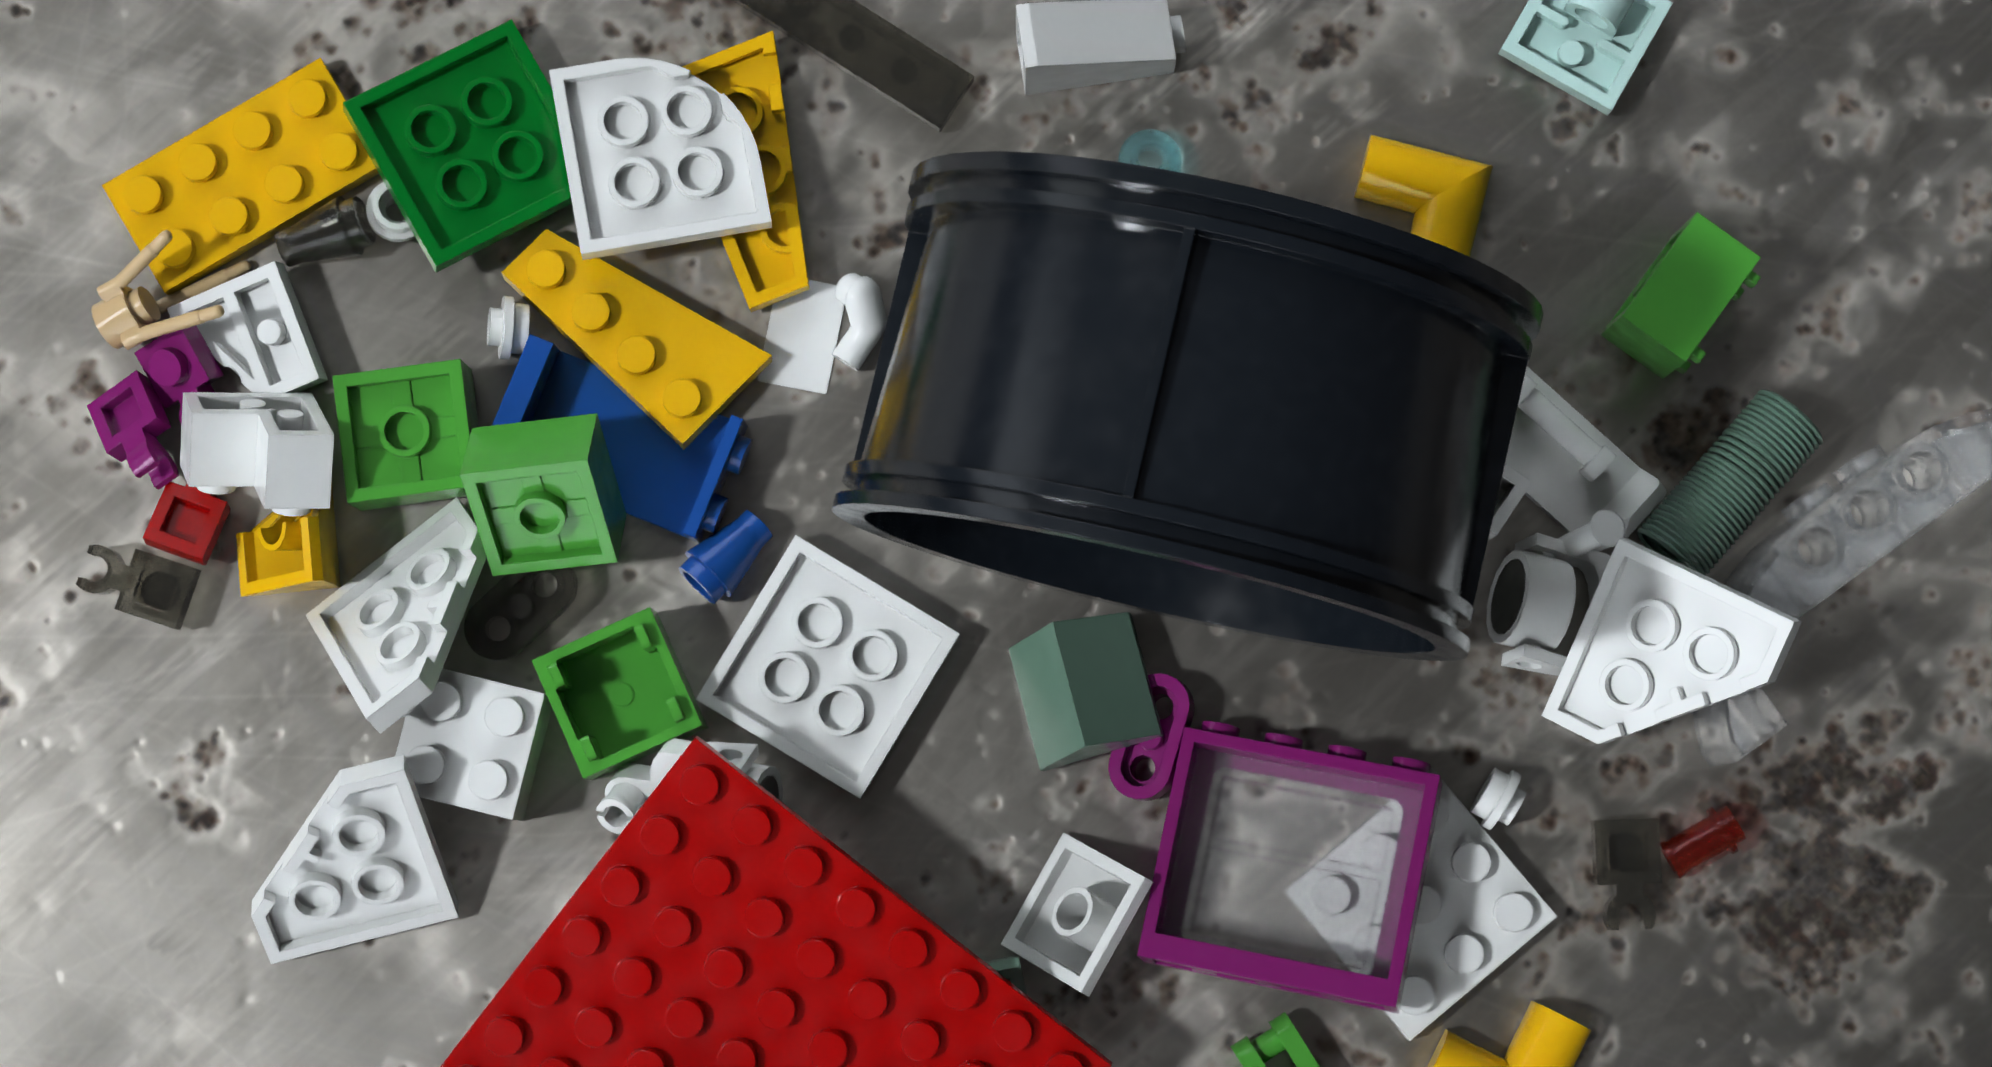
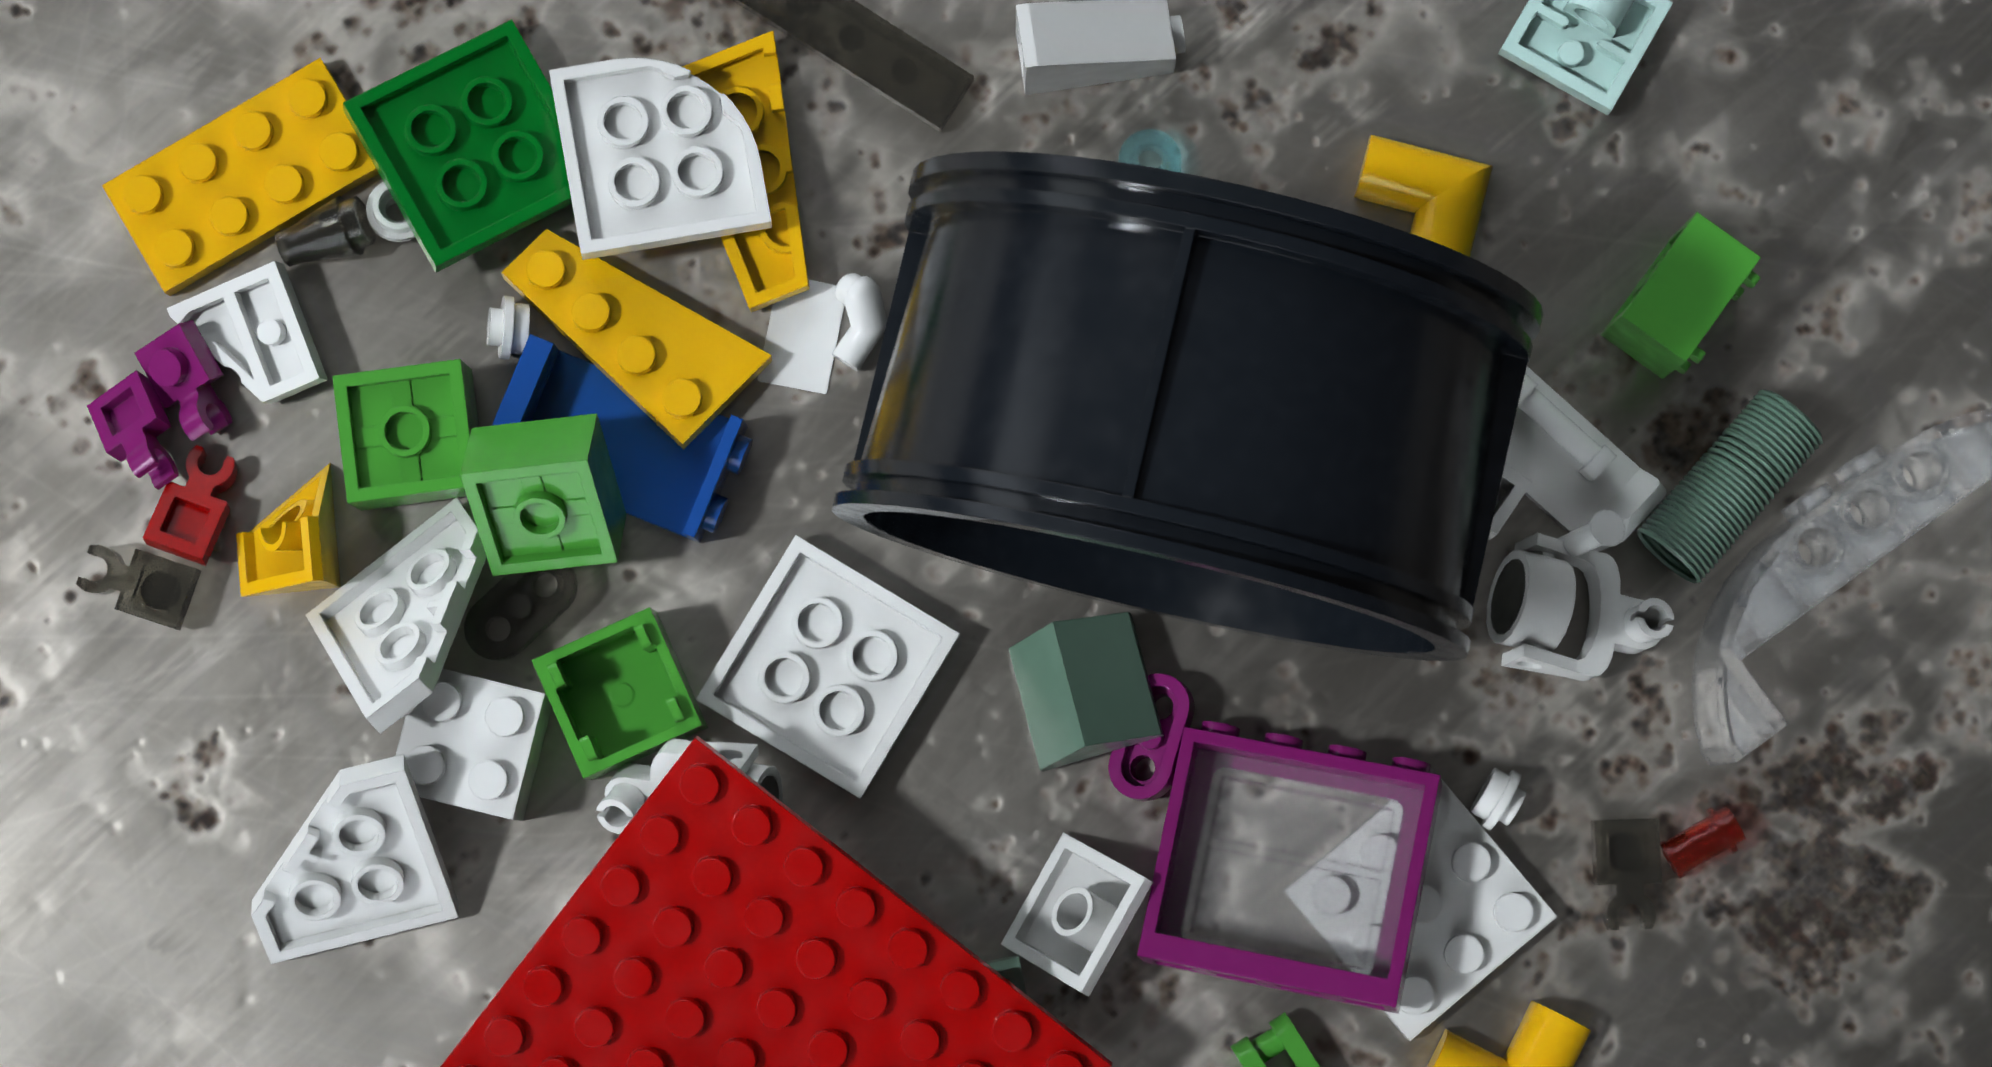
tan plant [91,230,251,350] -> none
white brick [180,392,334,516] -> none
blue cone [679,510,773,604] -> none
white plate [1541,538,1802,744] -> none

